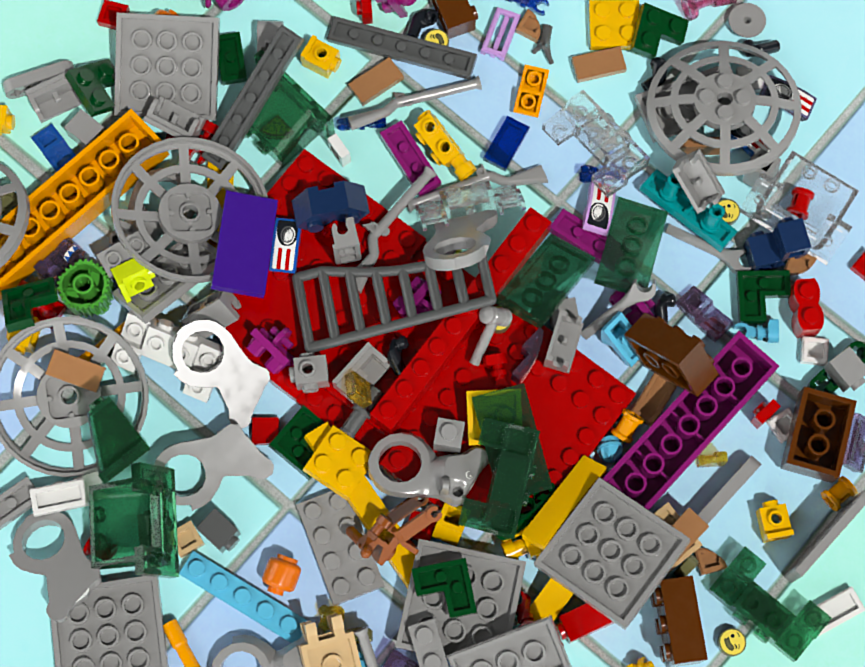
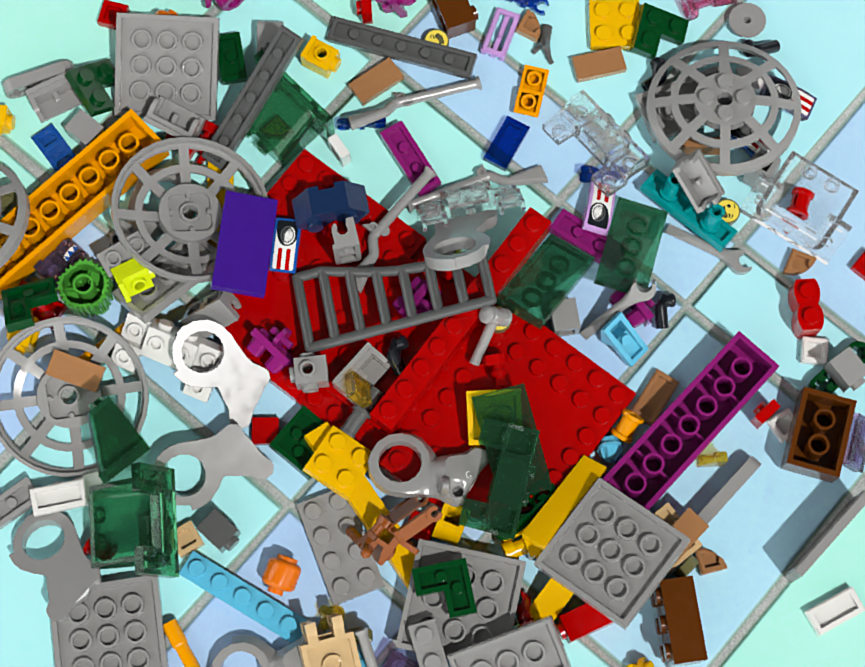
black arm [406,9,439,38] -> none
yellow brick [413,110,477,181] -> none
light grey brick [433,417,465,454] -> none
clear purple slope [511,327,544,386] -> none
light grey hinge [543,309,584,374] -> none
reddish brown brick [624,312,719,397] -> none
clear purple slope [676,286,733,343] -> none
clear green bracket [707,546,832,662] -> none
tile [717,628,746,657] -> none
medium azure piece [733,319,779,343] -> none
dark green plate [736,270,791,324] -> none
dark blue brick [743,217,811,271] -> none
yellow brick [755,500,794,543] -> none
light orange bush [821,476,858,511] -> none

